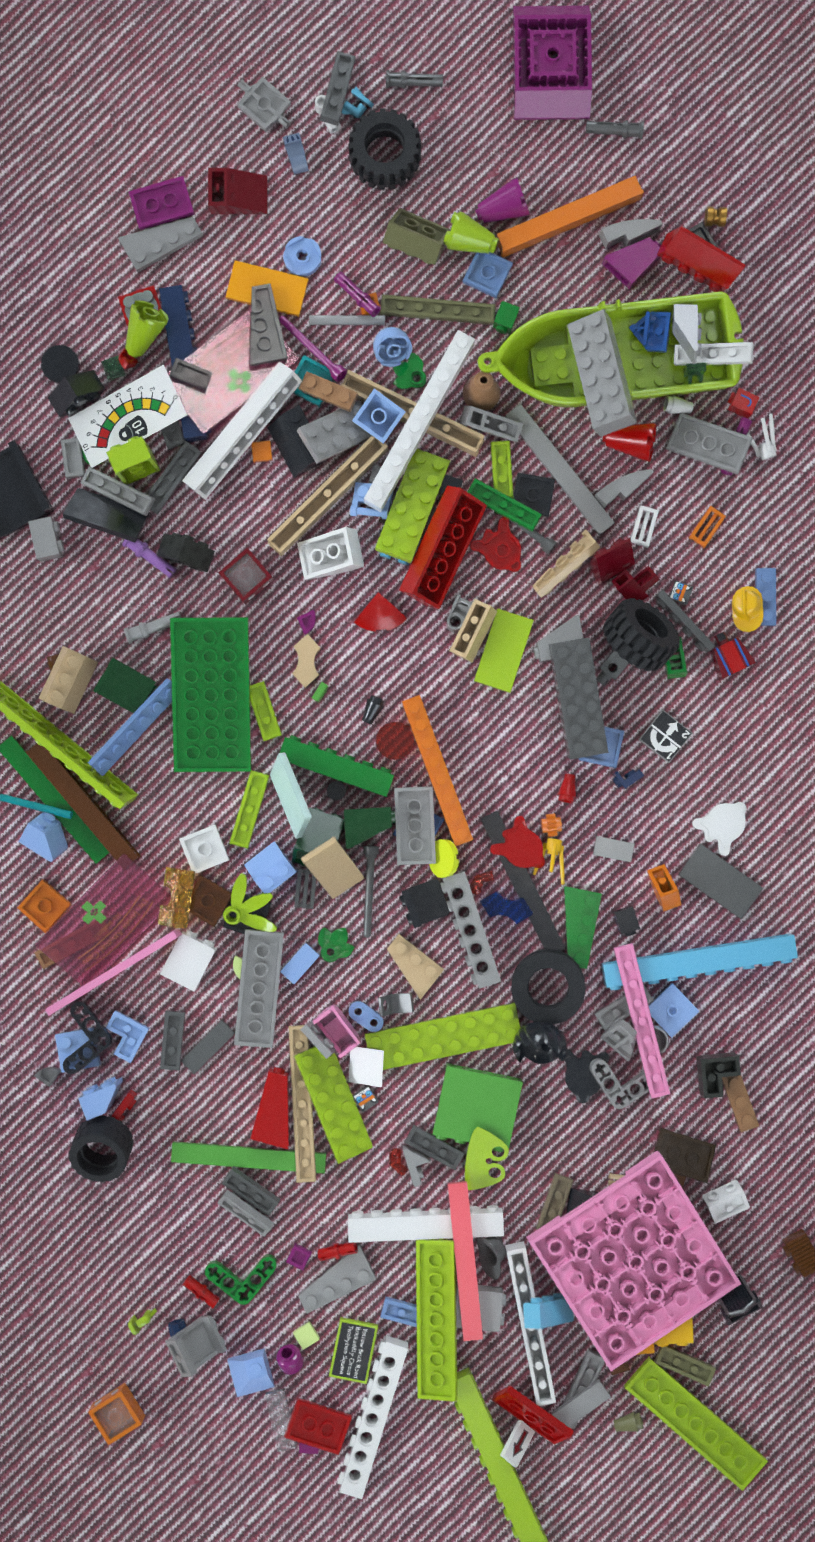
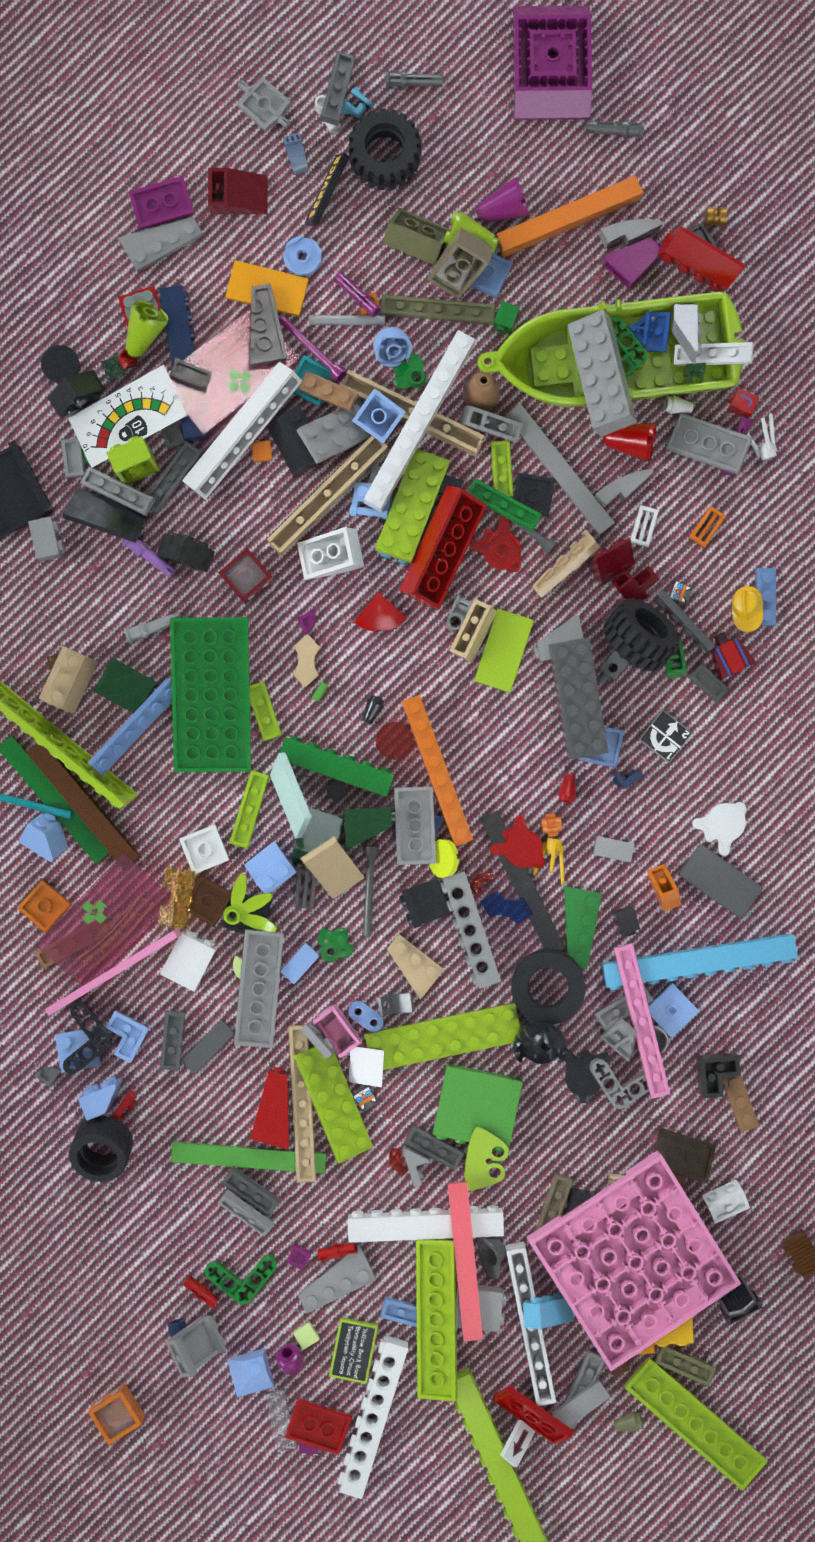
lime piece [128,1308,157,1335] -> none
none -> black tile [305,152,349,227]
none -> dark tan slope [427,228,493,299]
none -> green beam [611,317,648,378]
none -> dark grey tile [687,663,730,703]

